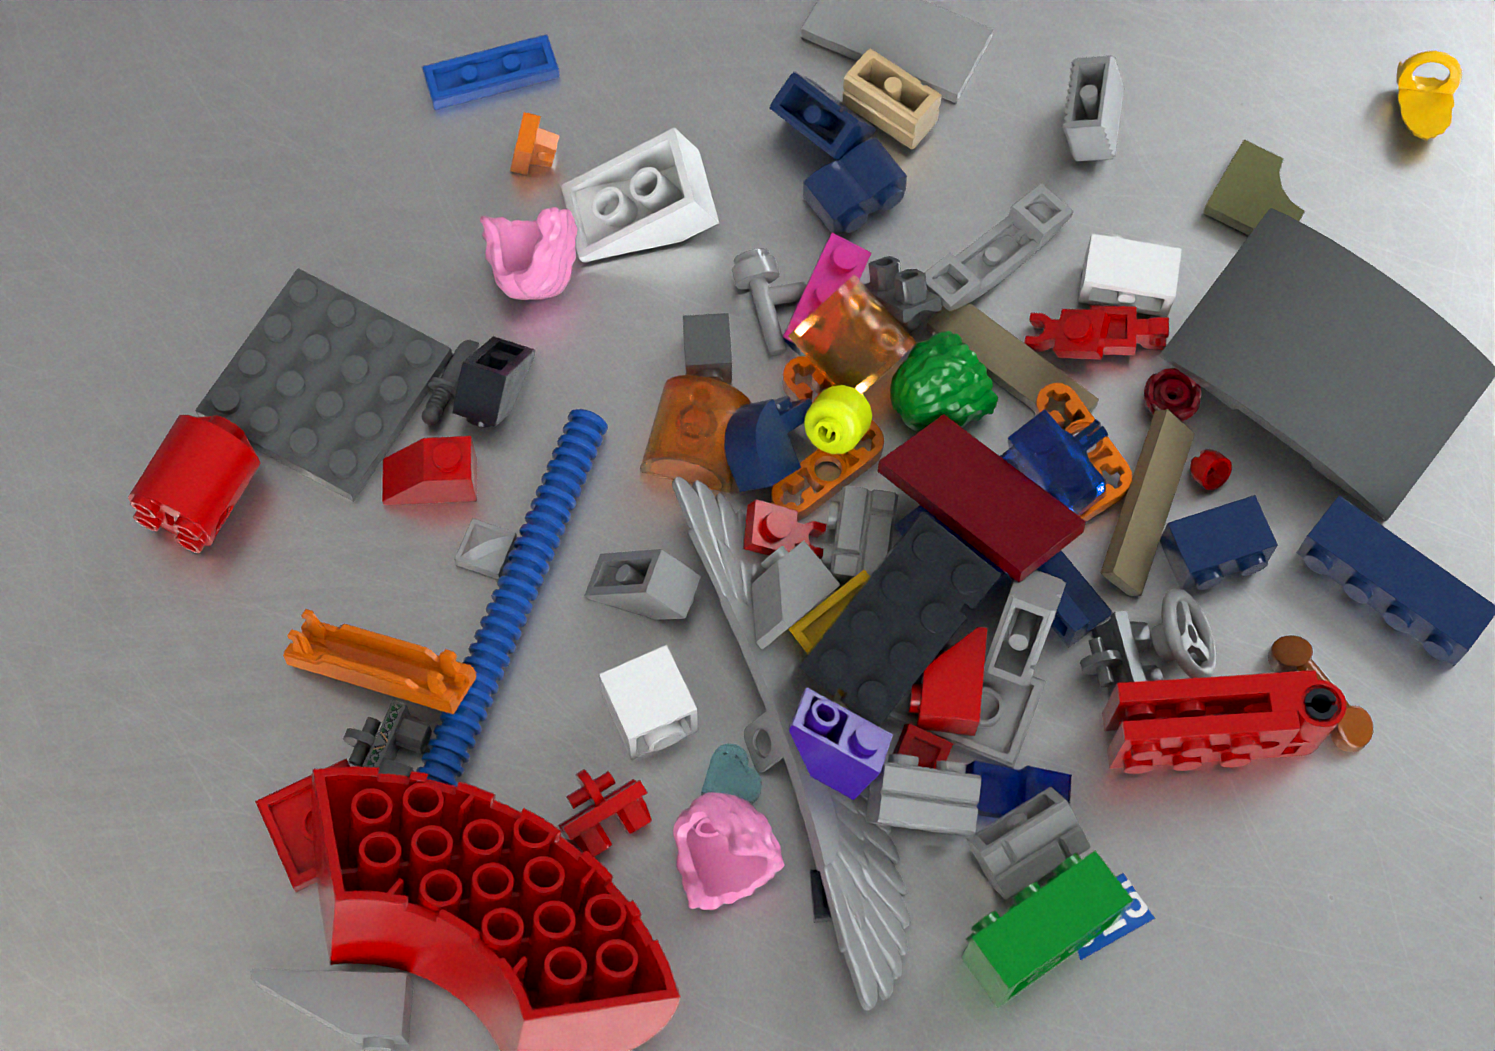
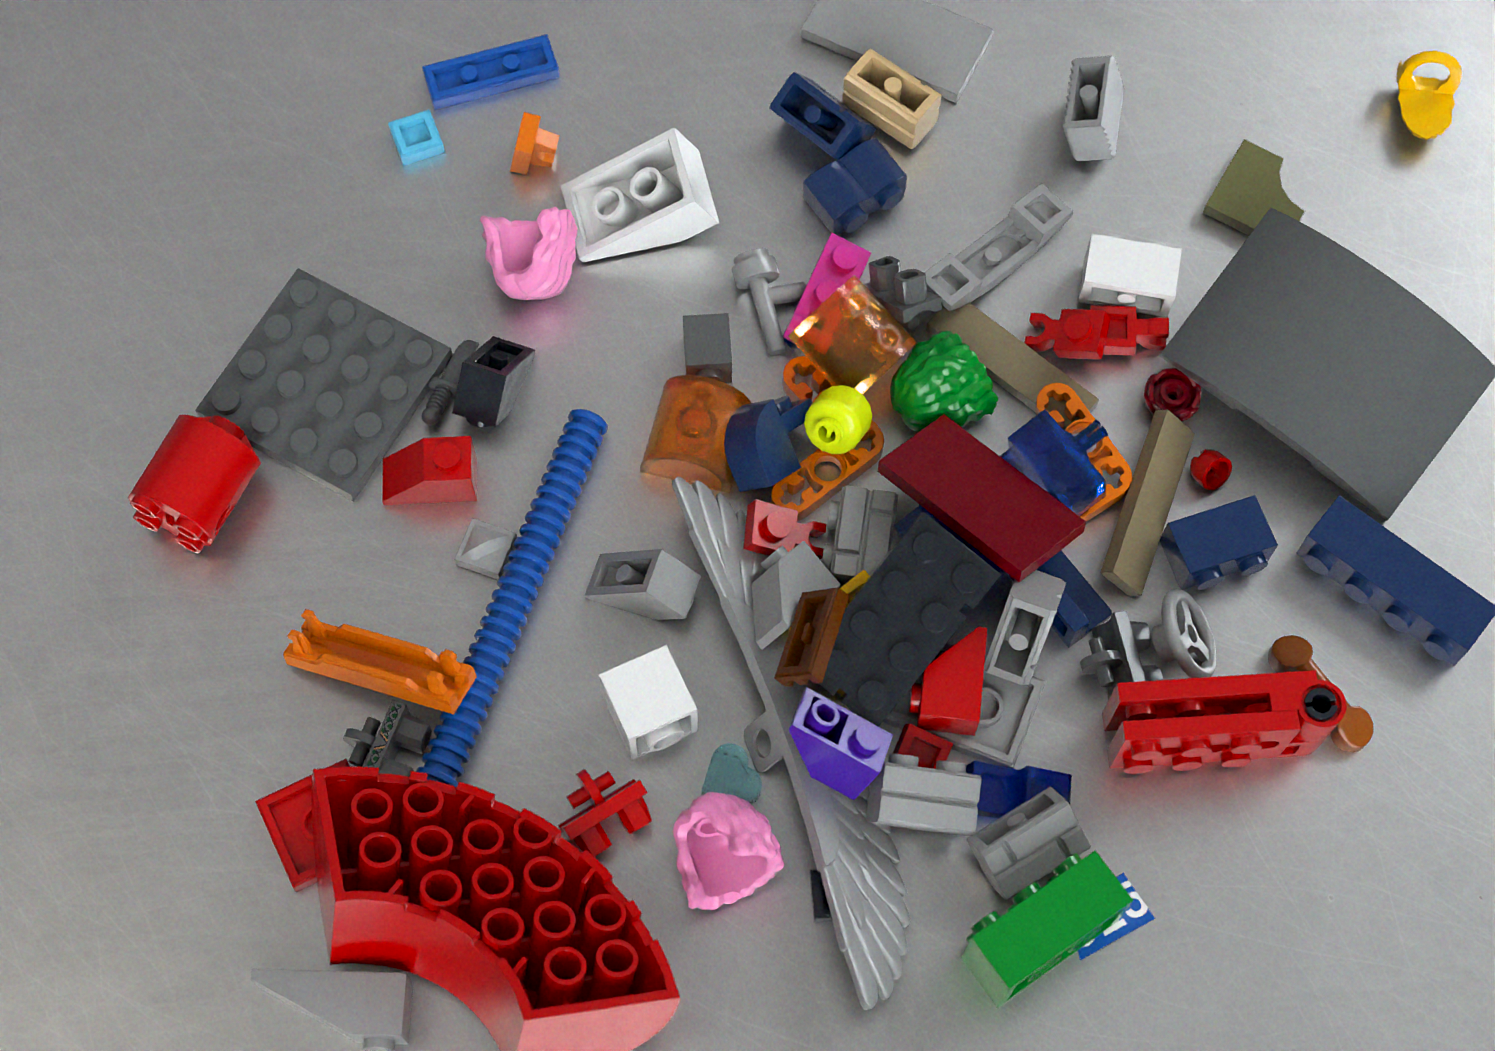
none -> medium azure tile [388,109,445,166]
none -> reddish brown tile [774,587,849,687]

